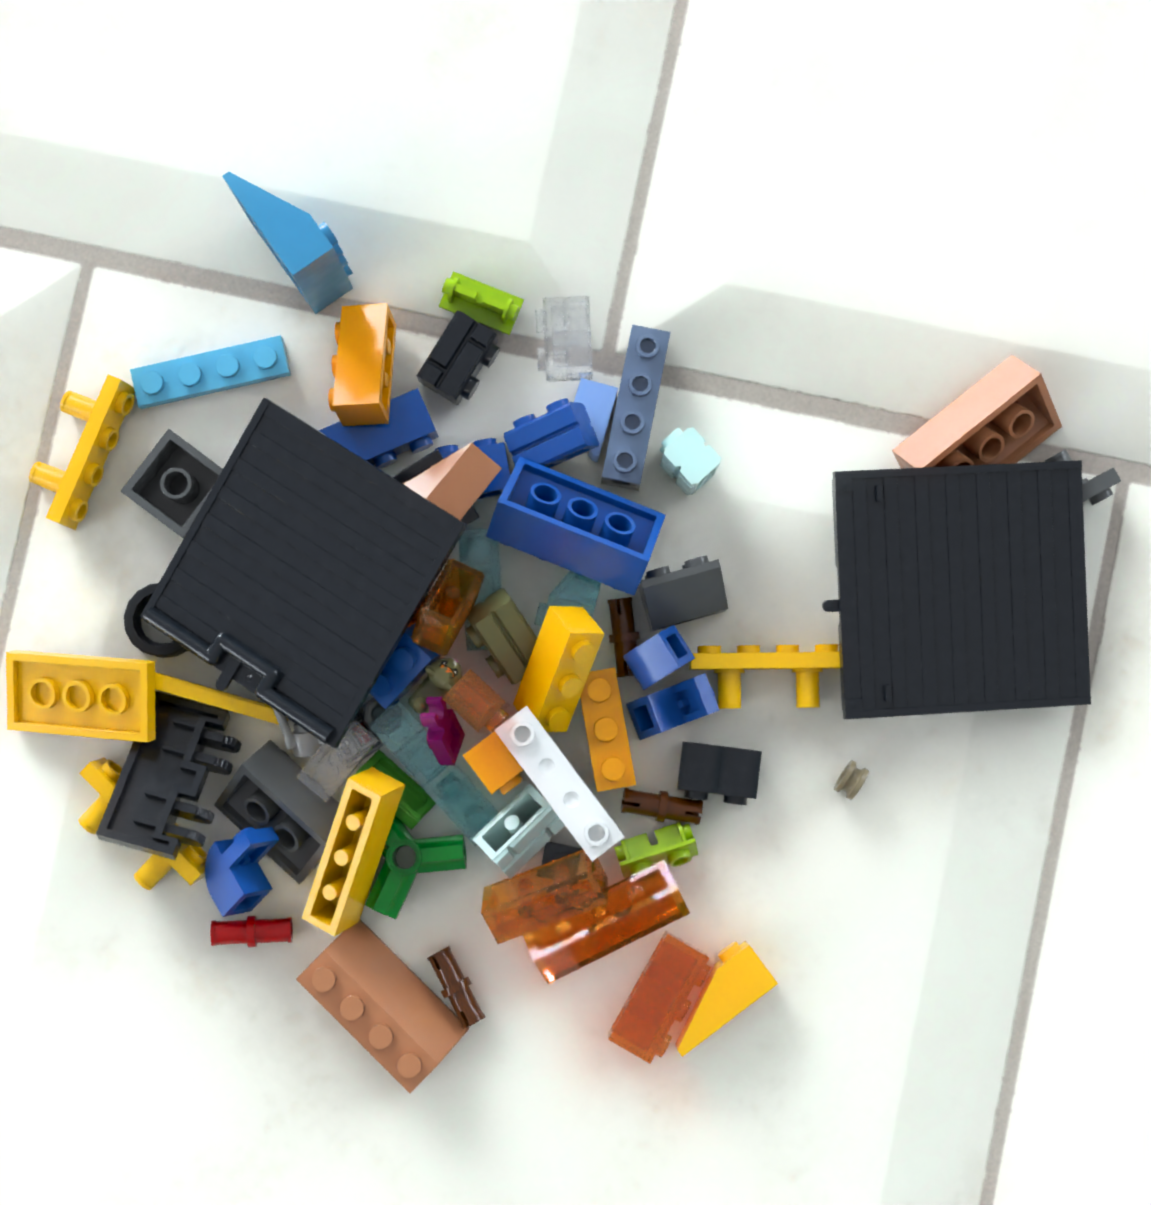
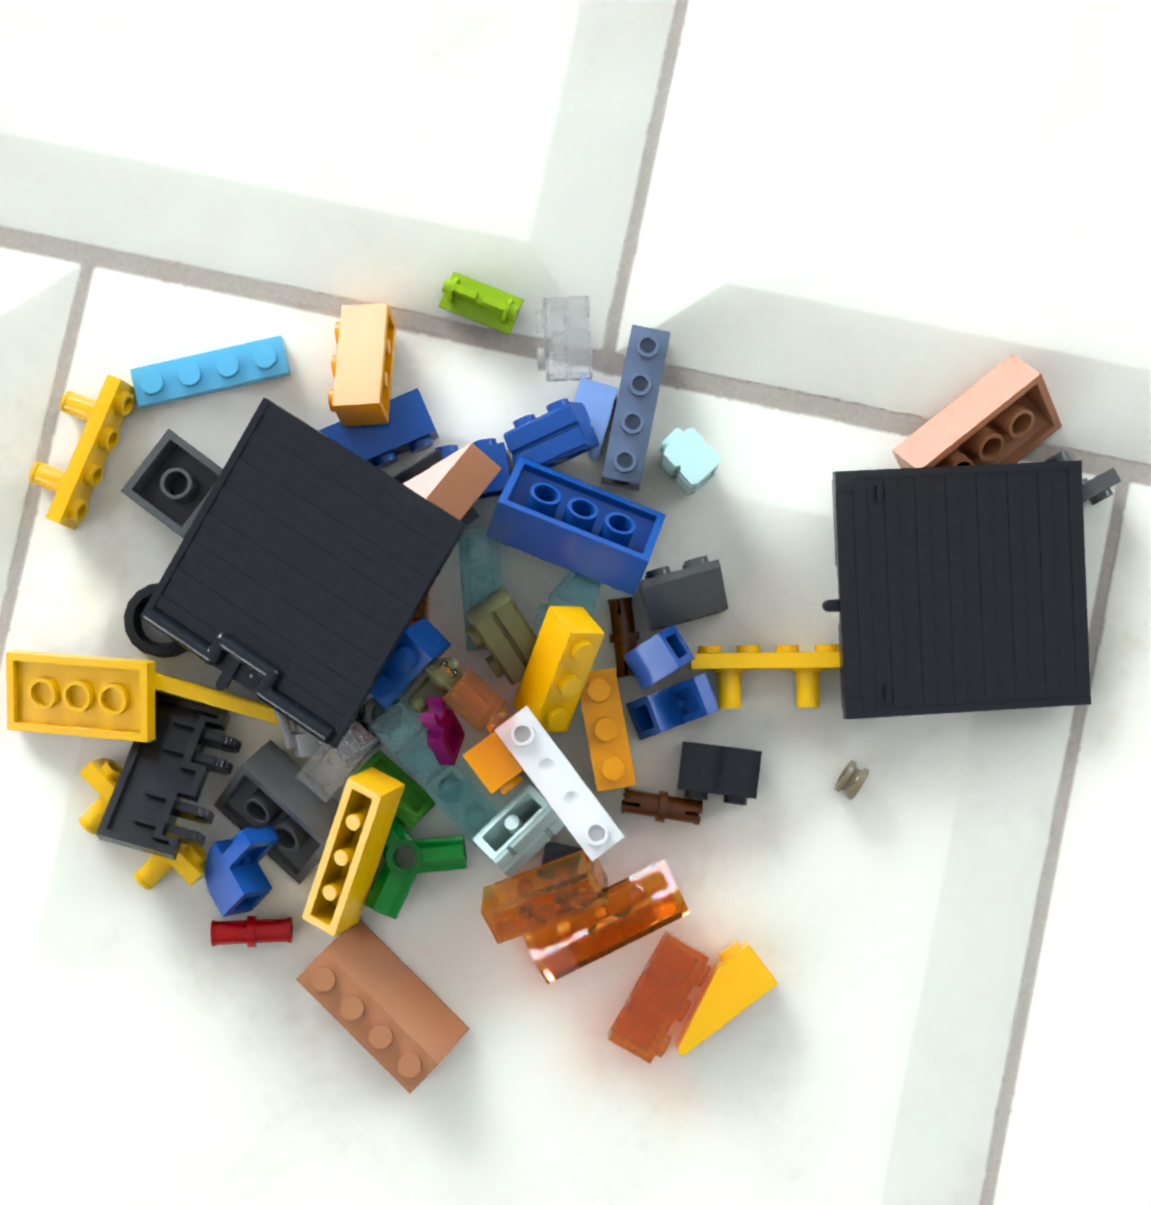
dark azure slope [222,172,353,314] -> none
clear orange brick [411,559,485,656] -> none
black brick [416,310,500,405] -> none
reddish brown pin [427,946,486,1029] -> none
lime hinge [614,822,698,879] -> none

